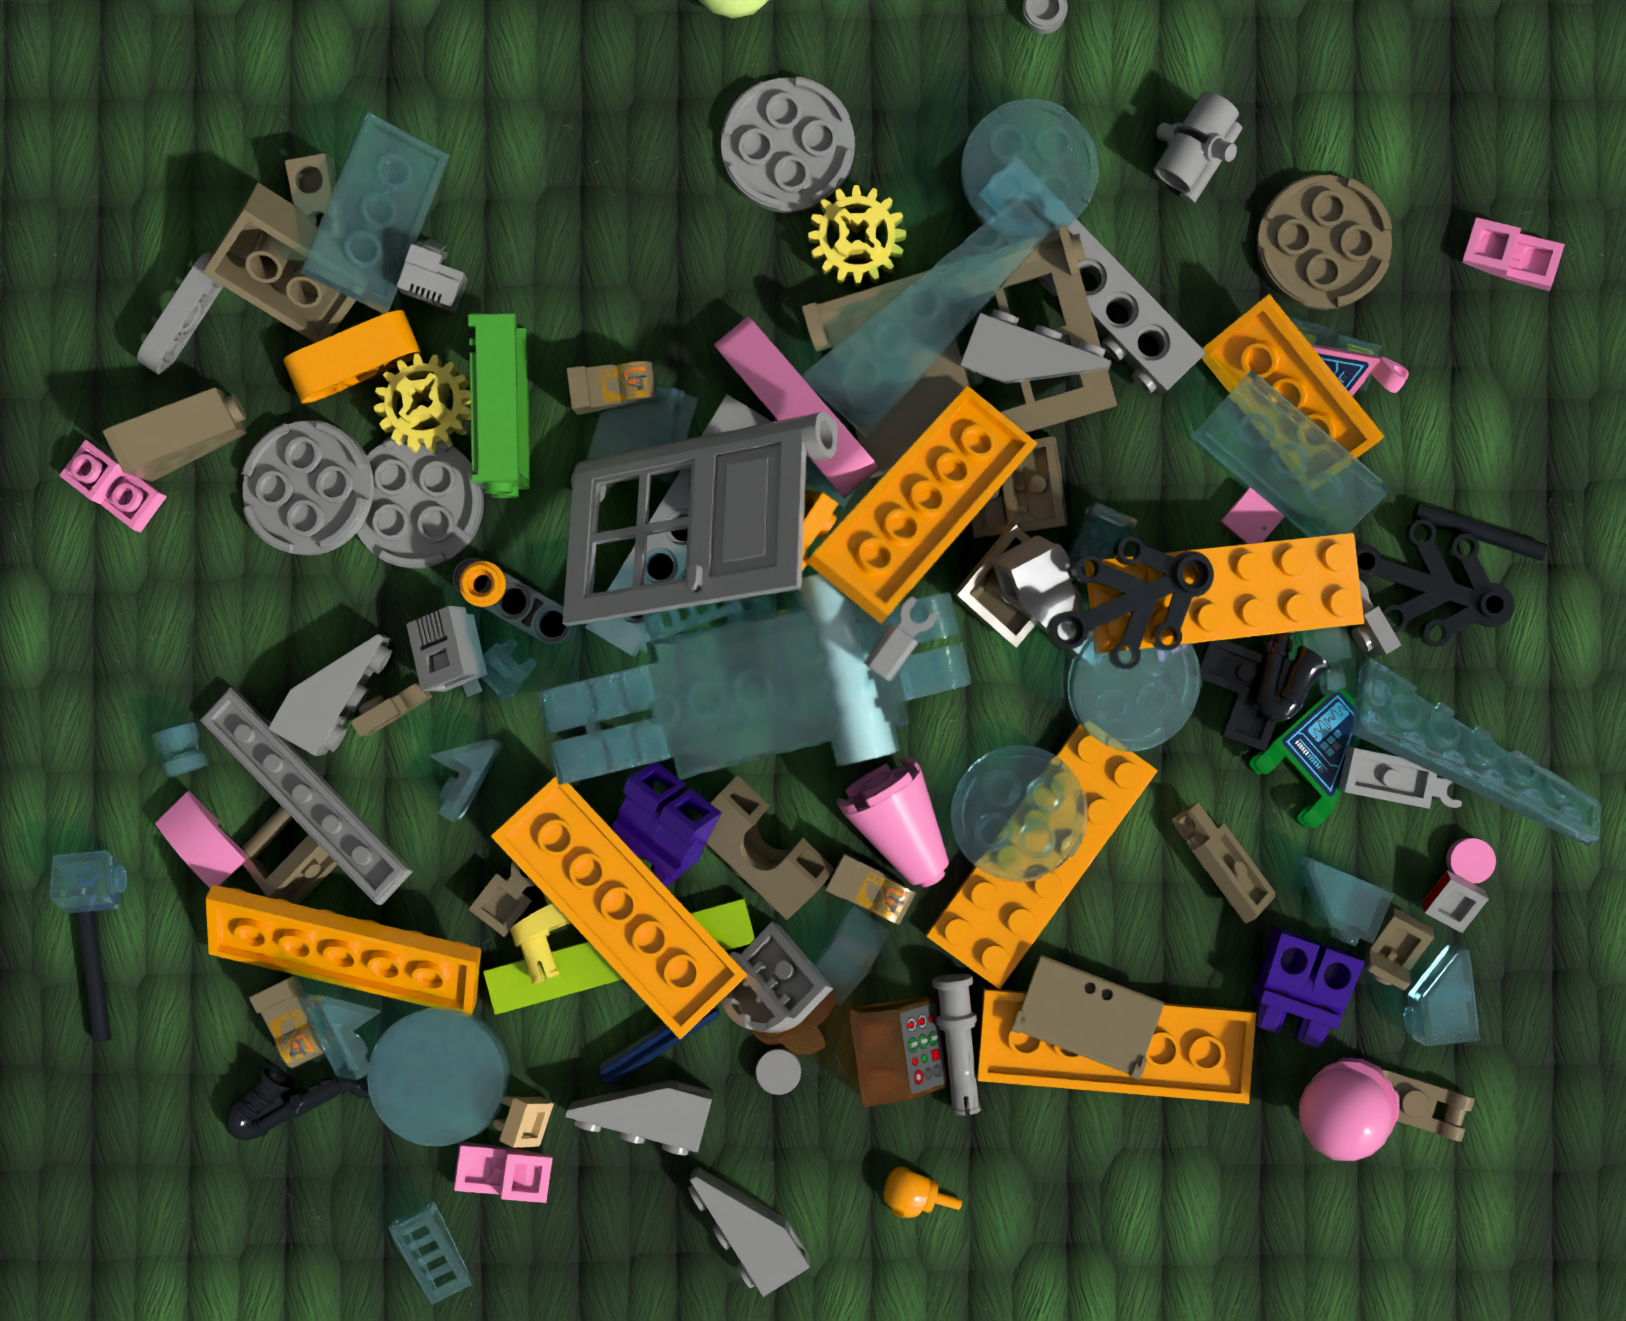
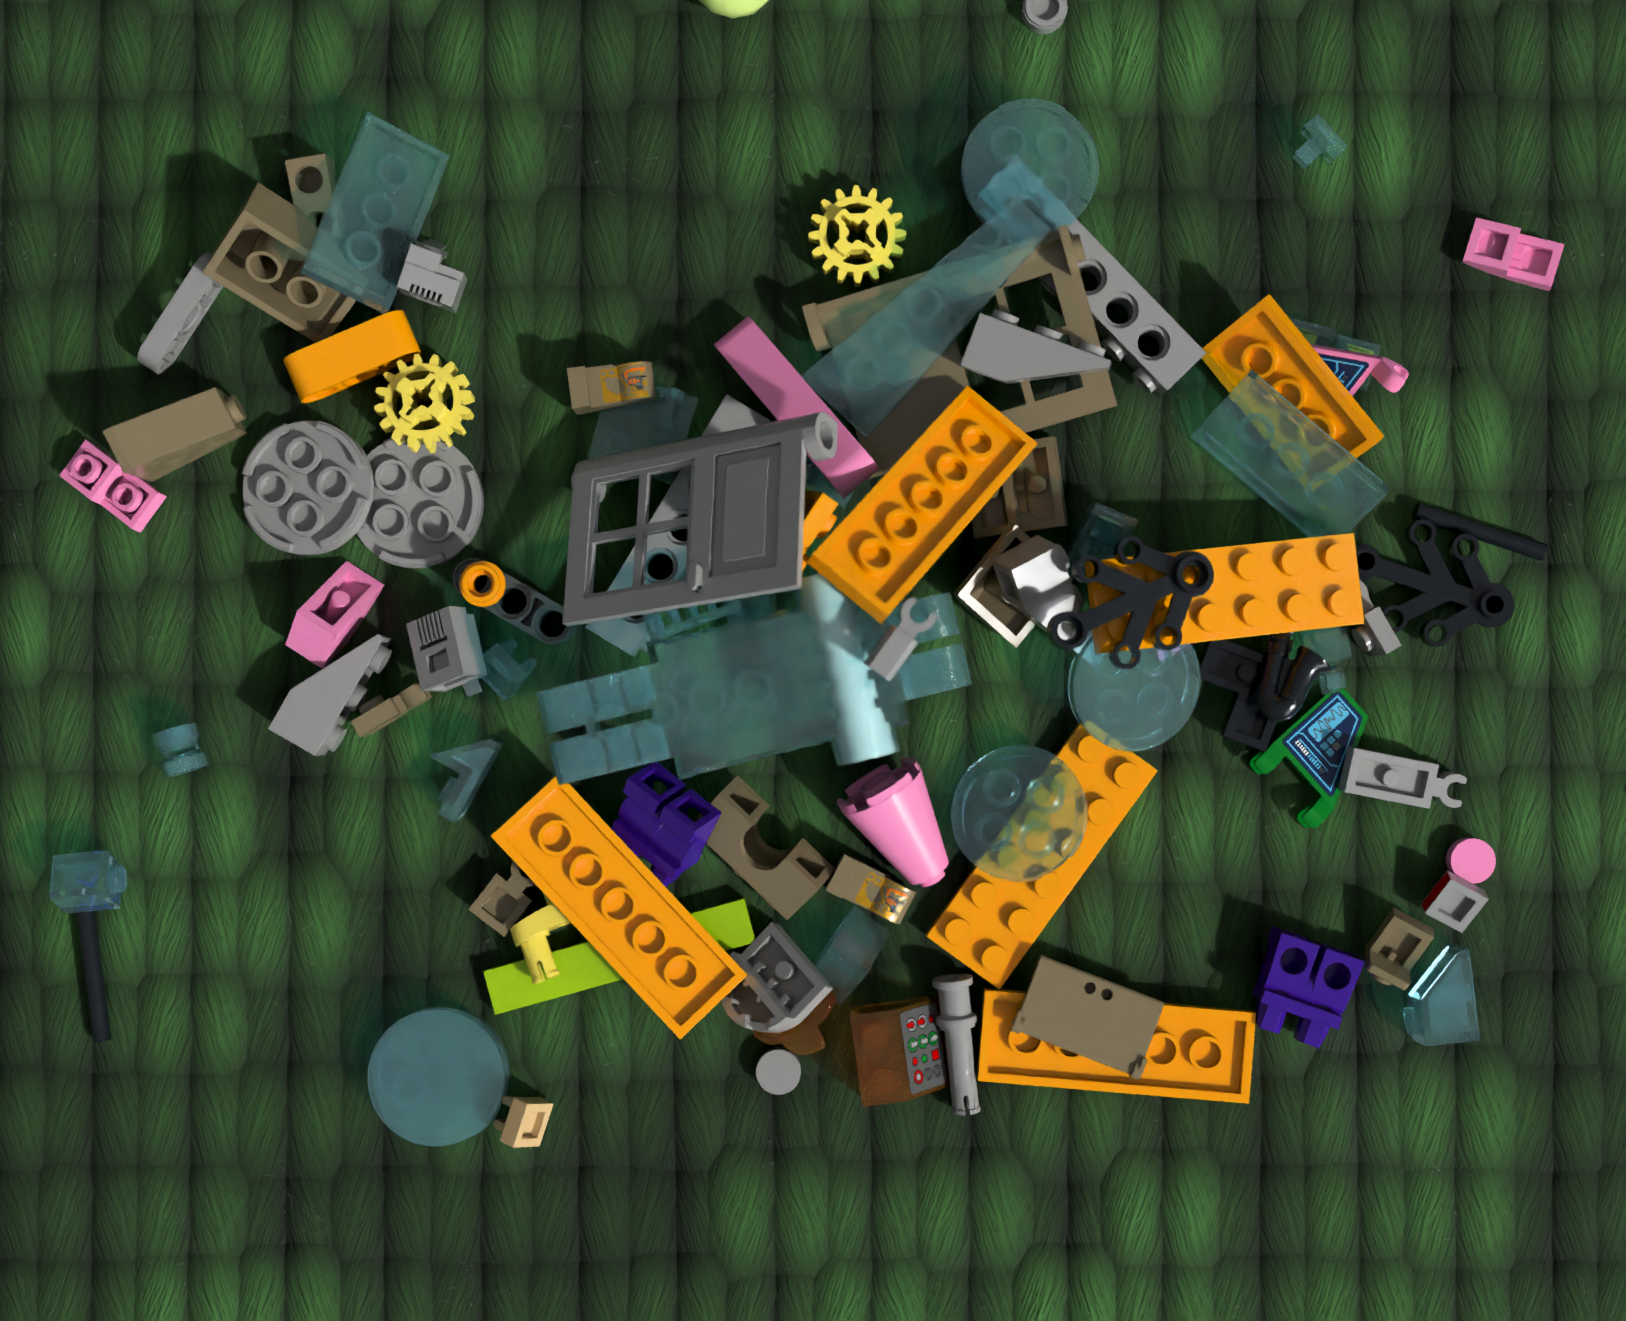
bright pink slope [155,791,249,888] -> none
light grey tile [200,687,413,905] -> none
light orange plate [206,884,481,1017] -> none
black piece [225,1062,377,1141] -> none
dark tan tile [241,806,338,905] -> none
dark tan leg [249,975,327,1068] -> none
clear light blue slope [298,994,380,1080] -> none
clear light blue slope [388,1201,474,1305] -> none
bright pink slope [453,1141,553,1203] -> none
bright green door [468,314,530,498] -> none
light grey slope [565,1080,714,1155] -> none
dark blue axle [598,1005,720,1085] -> none
light grey slope [688,1167,810,1297] -> none
light grey tile [721,76,855,213] -> none
light orange piece [883,1166,962,1218] -> none
light grey pin [1154,91,1243,204] -> none
dark tan hinge [1172,802,1276,924] -> none
bright pink tile [1219,487,1285,544] -> none
dark tan tile [1256,174,1393,310] -> none
clear light blue slope [1296,855,1394,946] -> none
bright pink tile [1299,1058,1399,1161] -> none
clear light blue wing [1351,658,1601,847] -> none
dark tan plate [1379,1066,1475,1142] -> none
none -> bright pink slope [285,561,384,669]
none -> clear light blue tile [1292,113,1348,170]

